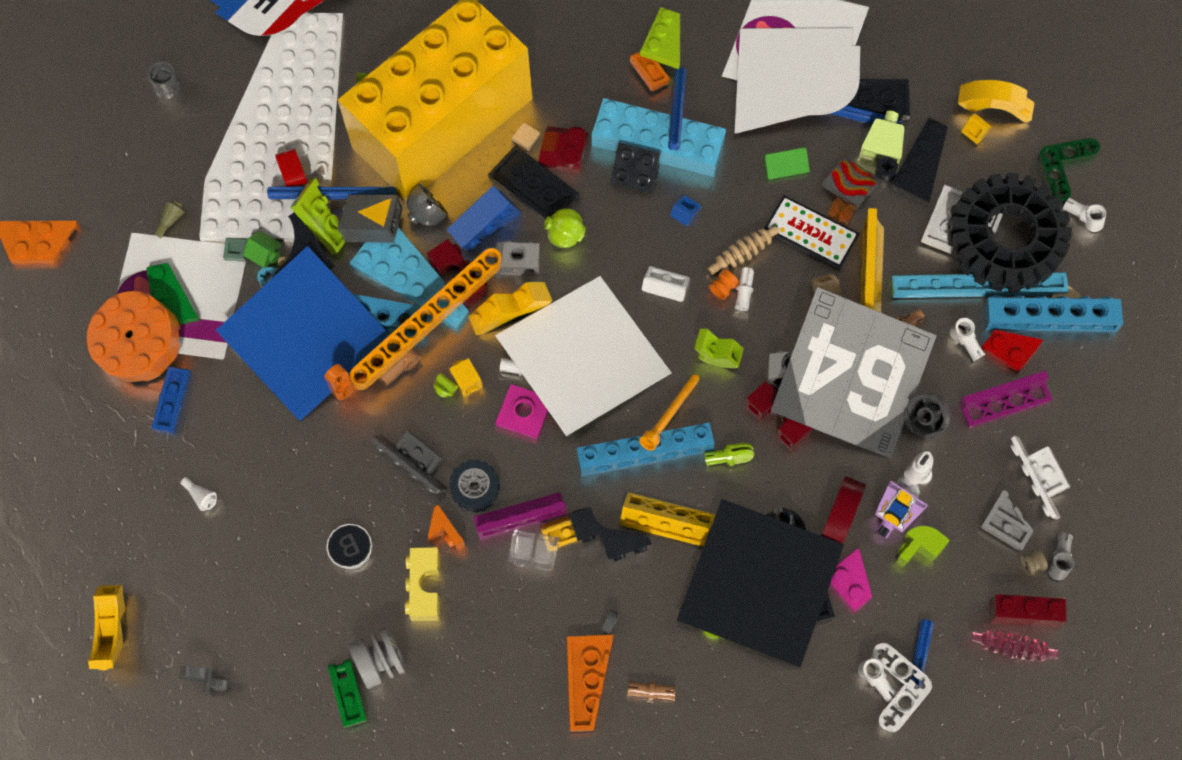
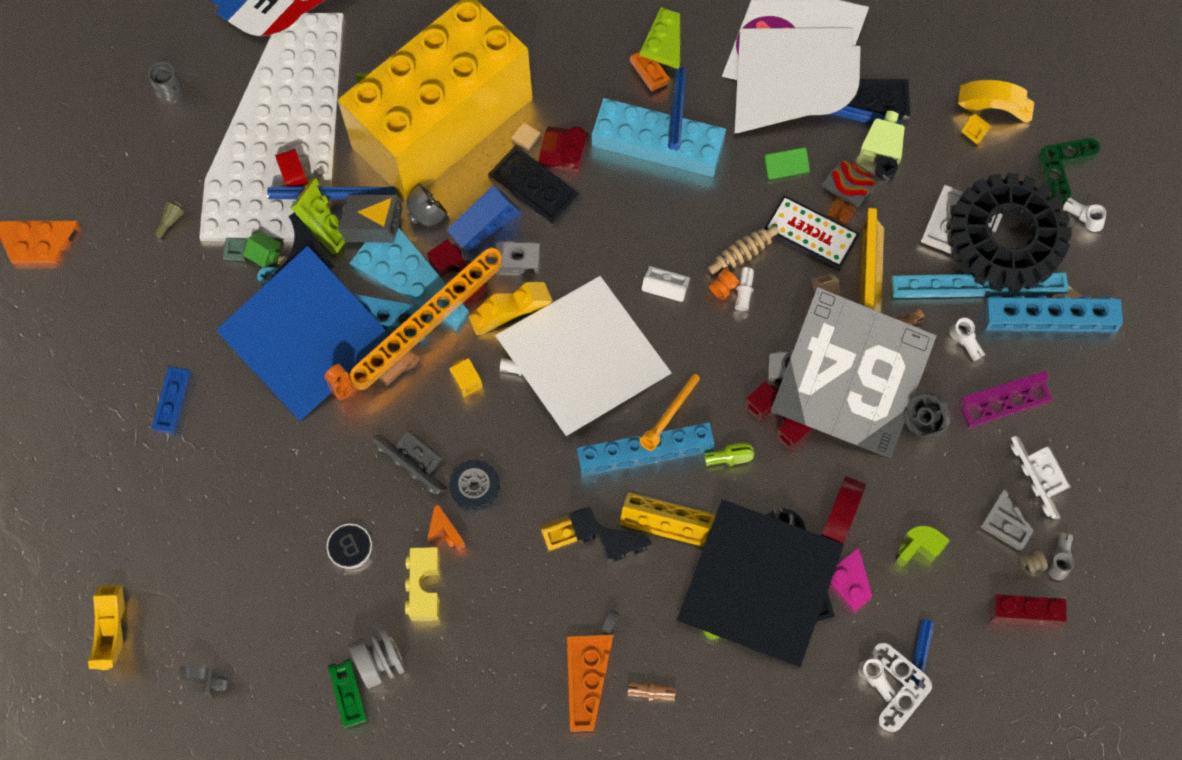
orange piece [87,291,180,383] -> none
white sticker [116,233,247,360] -> none
green wing [146,263,200,325] -> none
white cone [181,477,217,511] -> none
lime plate [433,373,458,398] -> none
magenta fence [473,492,567,540] -> none
dark pink piece [495,384,548,440] -> none
clear piece [508,529,561,571] -> none
lime plant [544,208,586,248] -> none
black plate [610,141,662,194] -> none
blue slope [670,195,702,226] -> none
lime brick [694,329,744,368] -> none
torso [875,481,928,539] -> none
black wing [890,118,948,206] -> none
white piece [897,451,933,498] -> none
clear pink piece [971,630,1059,662] -> none
red wing [982,330,1043,374] -> none

